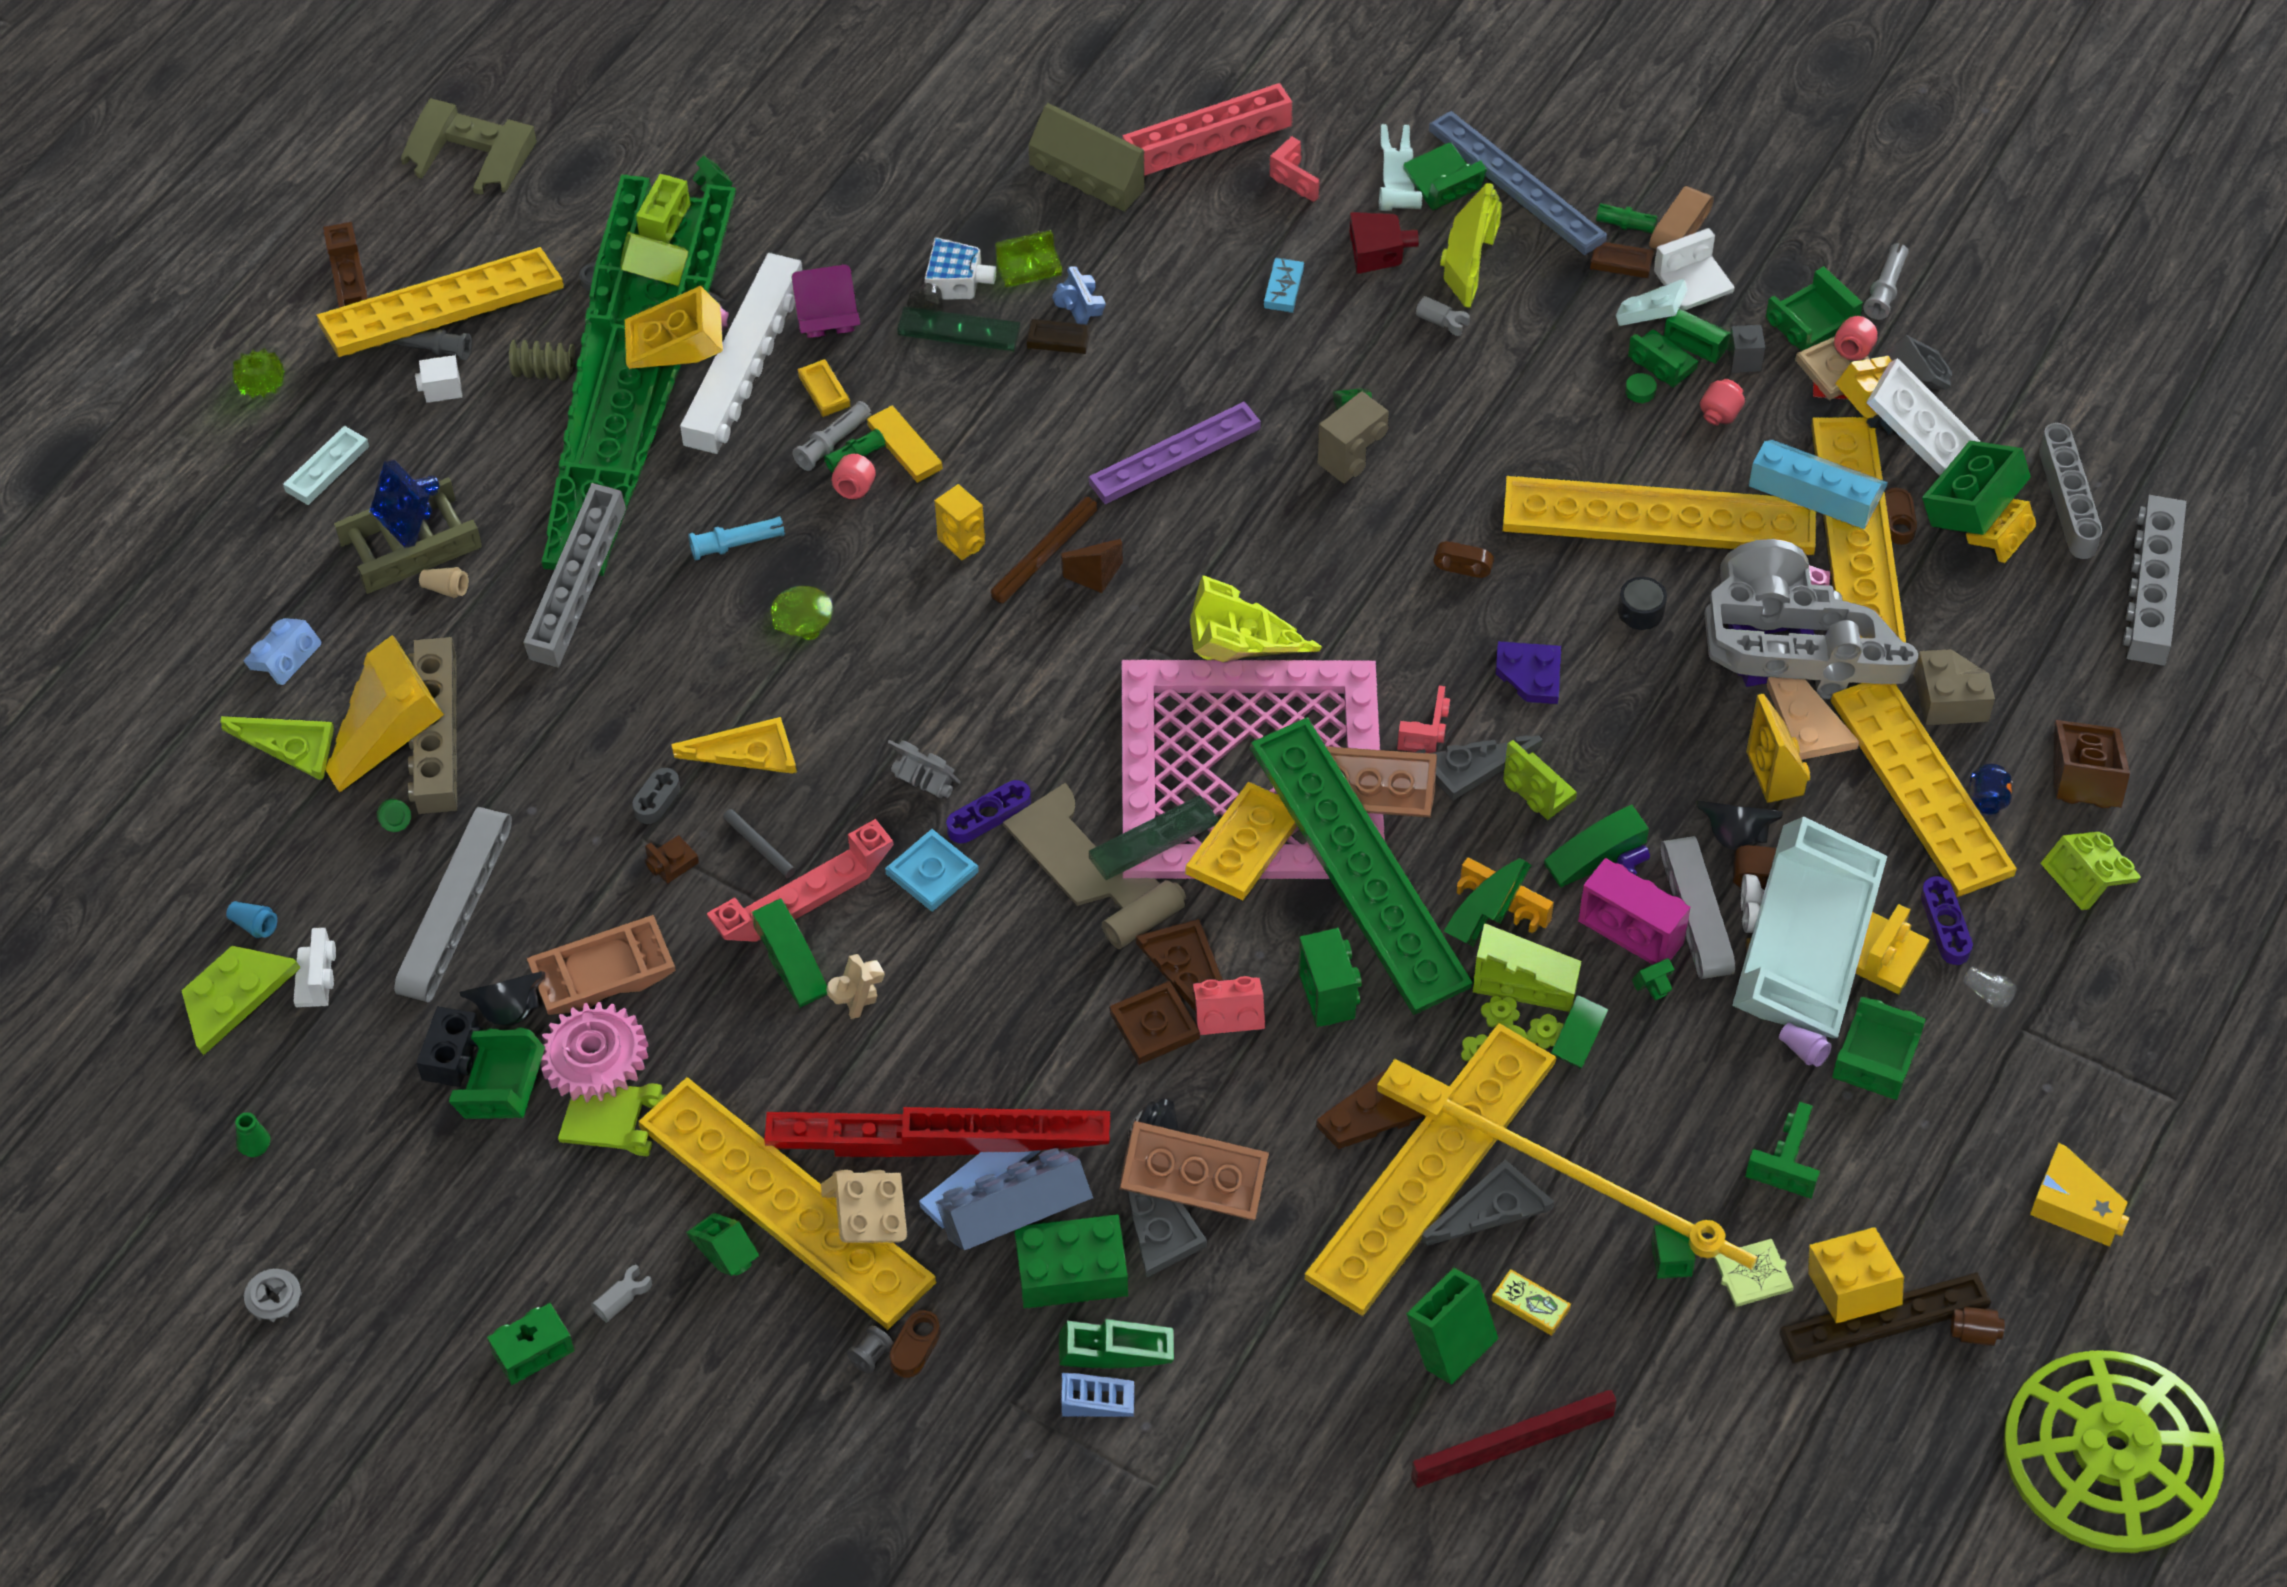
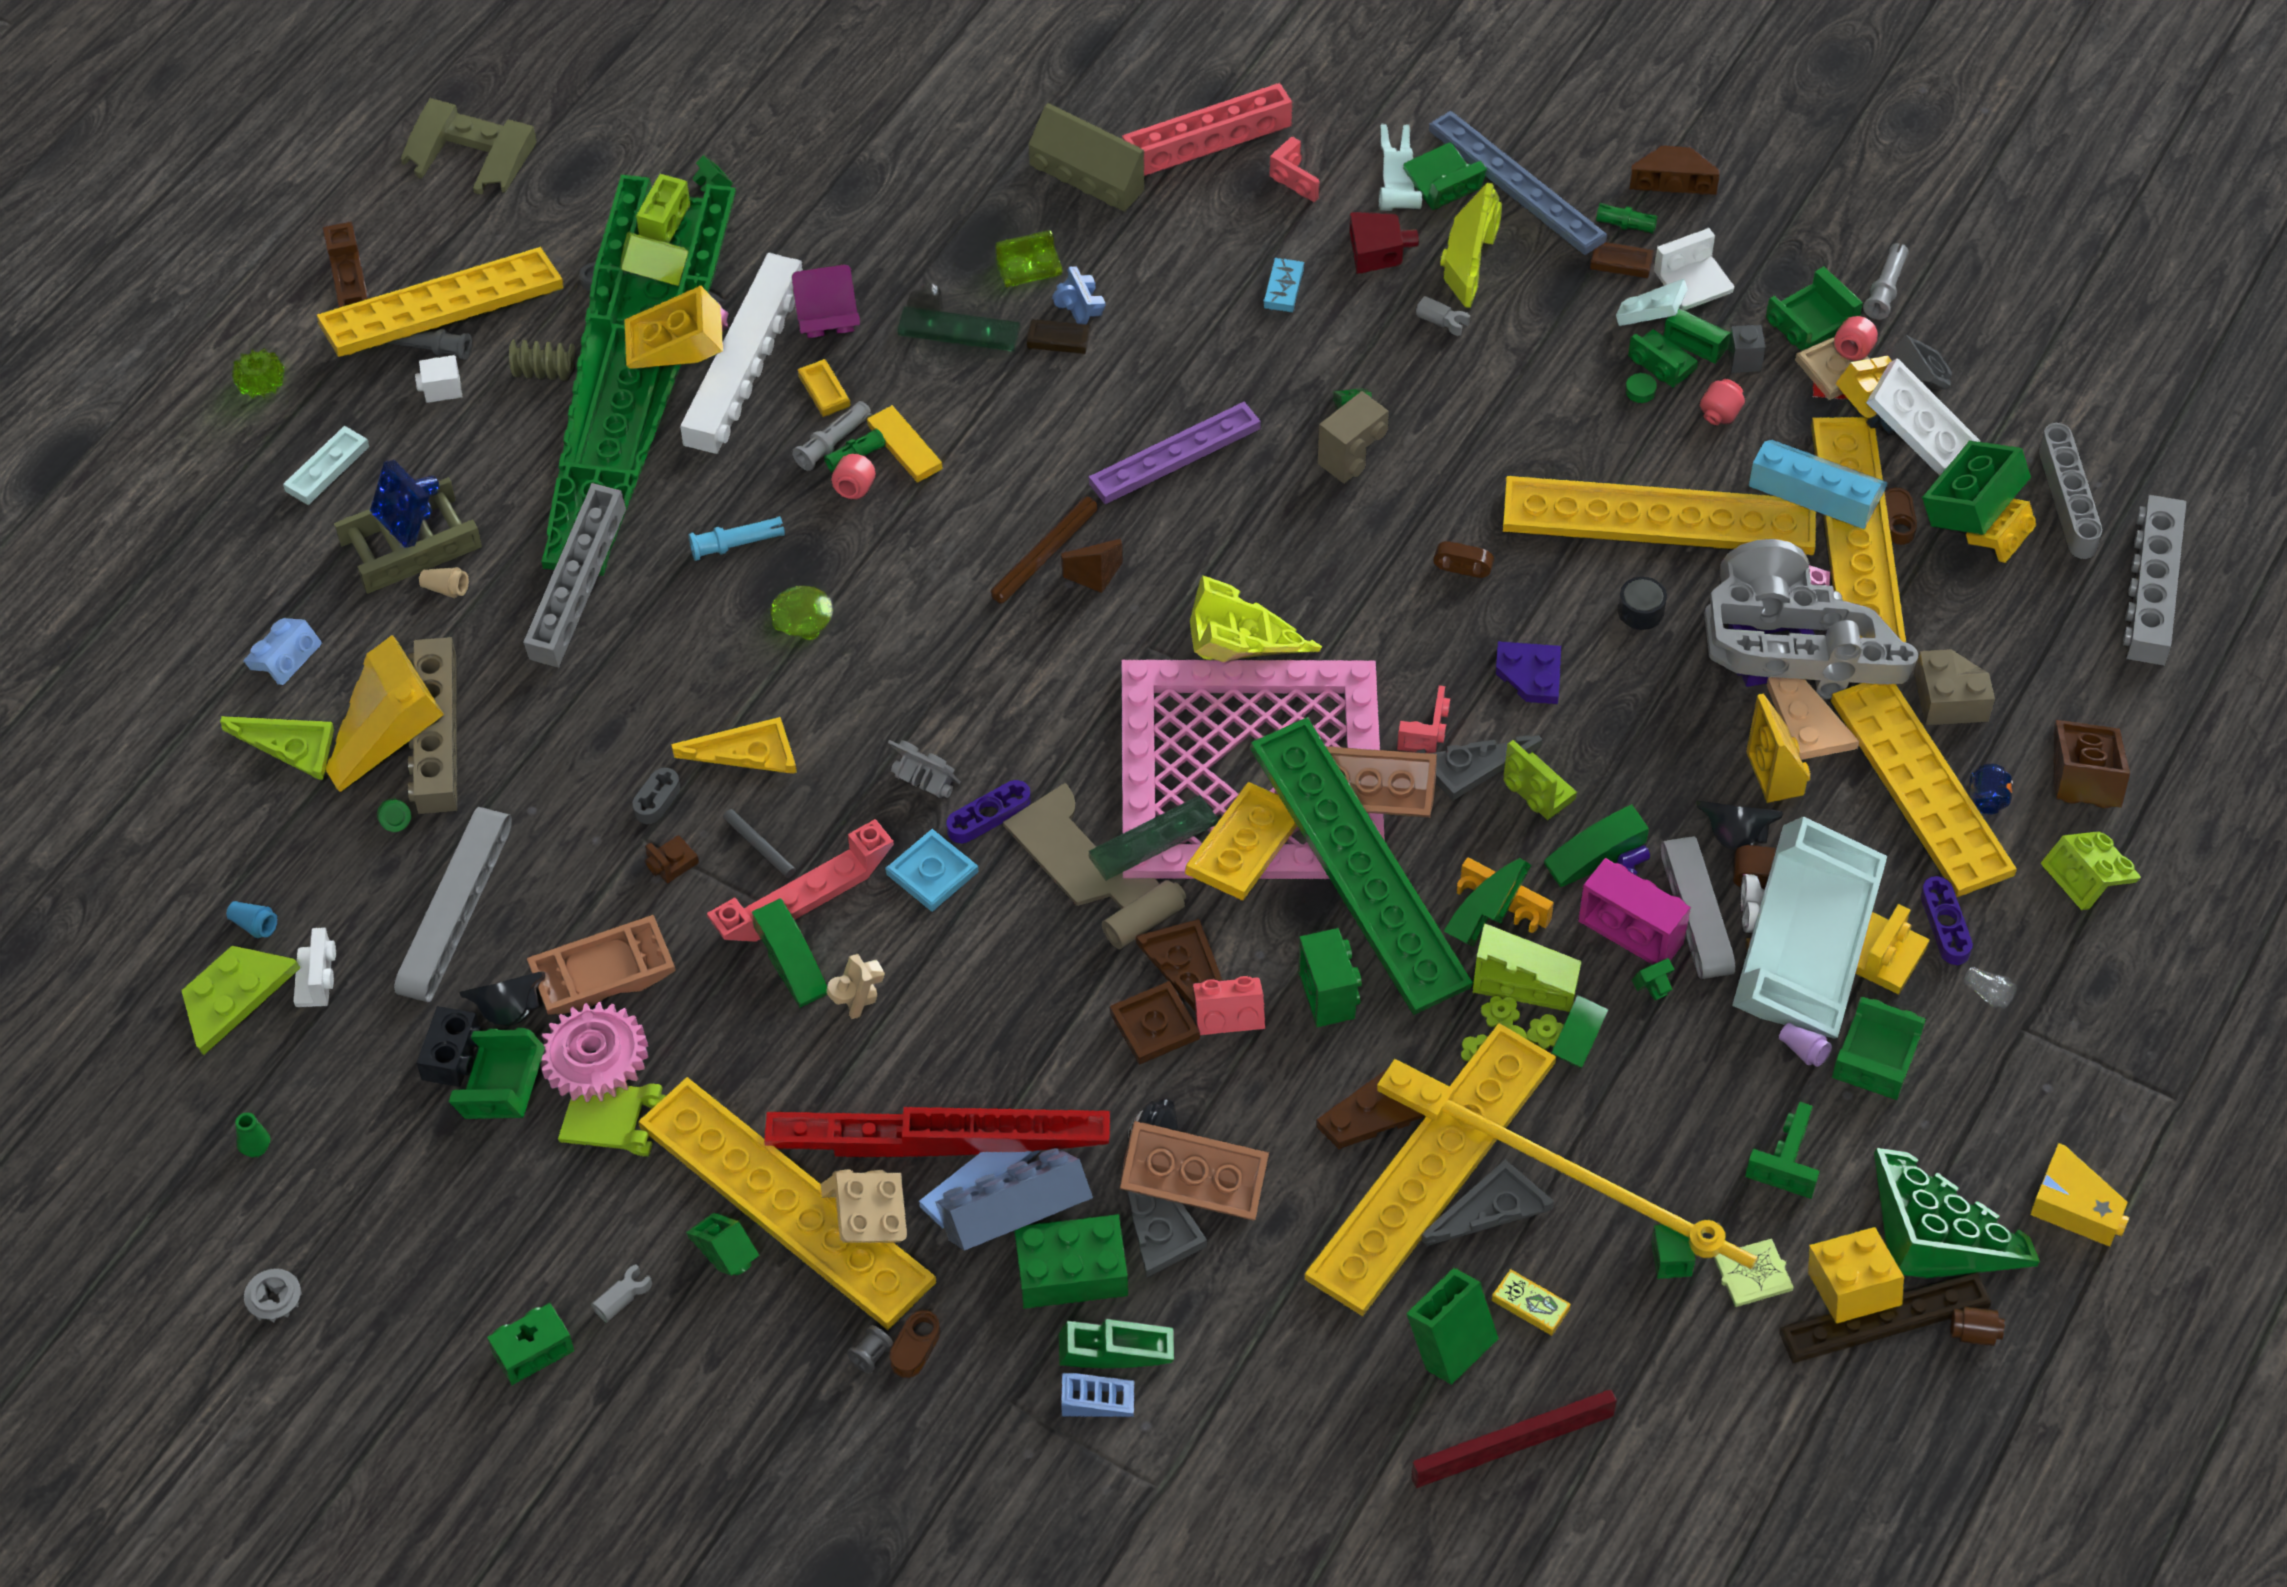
torso [925,238,996,300] -> none
yellow brick [935,484,985,560] -> none
medium nougat beam [1649,186,1714,250] -> none
lime dish [2003,1350,2224,1553] -> none
none -> reddish brown slope [1629,146,1720,195]
none -> green slope [1874,1148,2040,1278]

